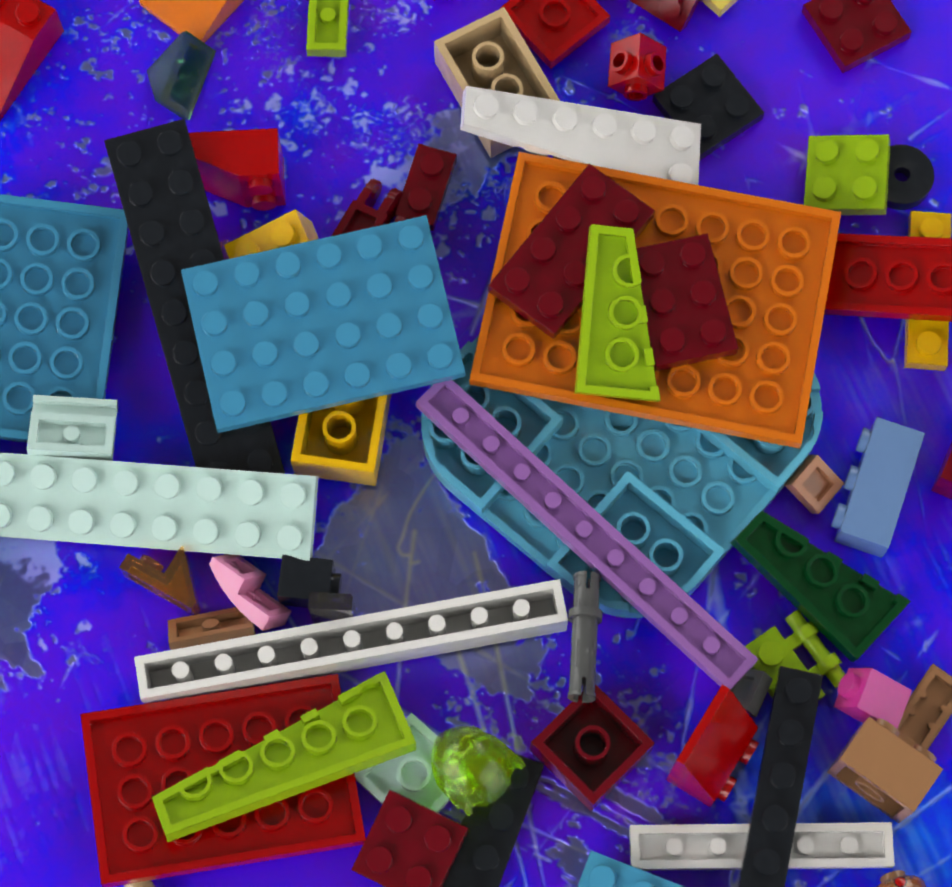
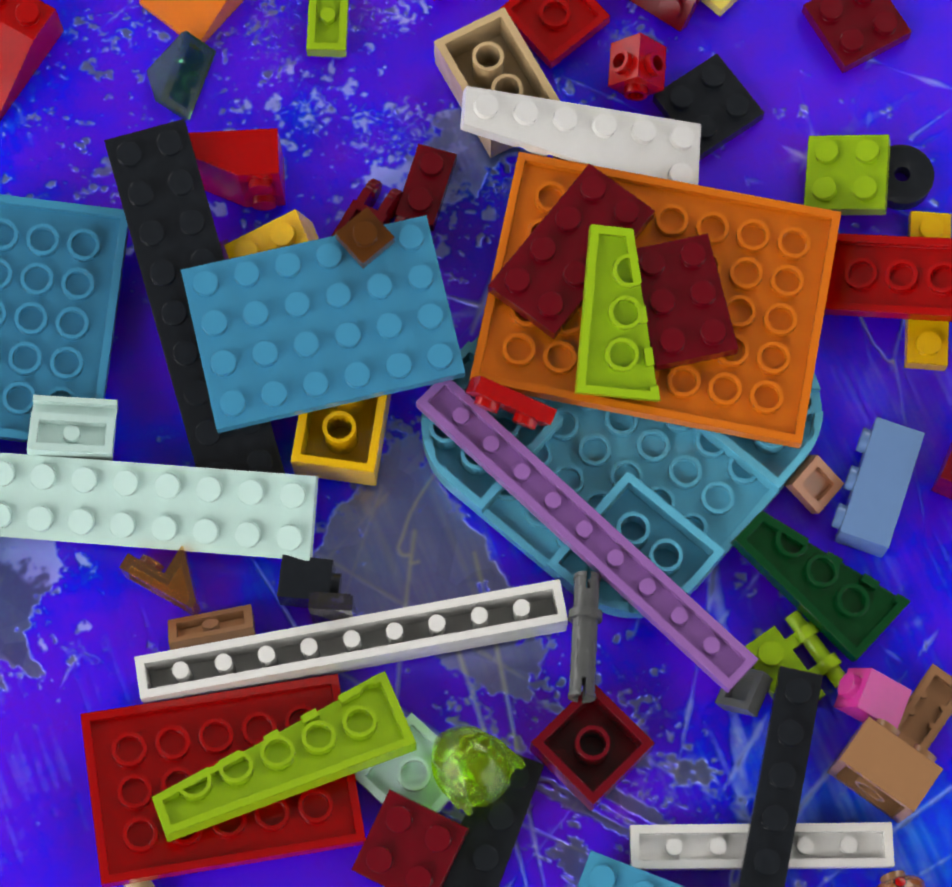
bright pink slope [209,554,291,631] -> none
red slope [666,684,759,807] -> none
none -> reddish brown plate [335,207,395,269]
none -> red plate [465,376,557,430]

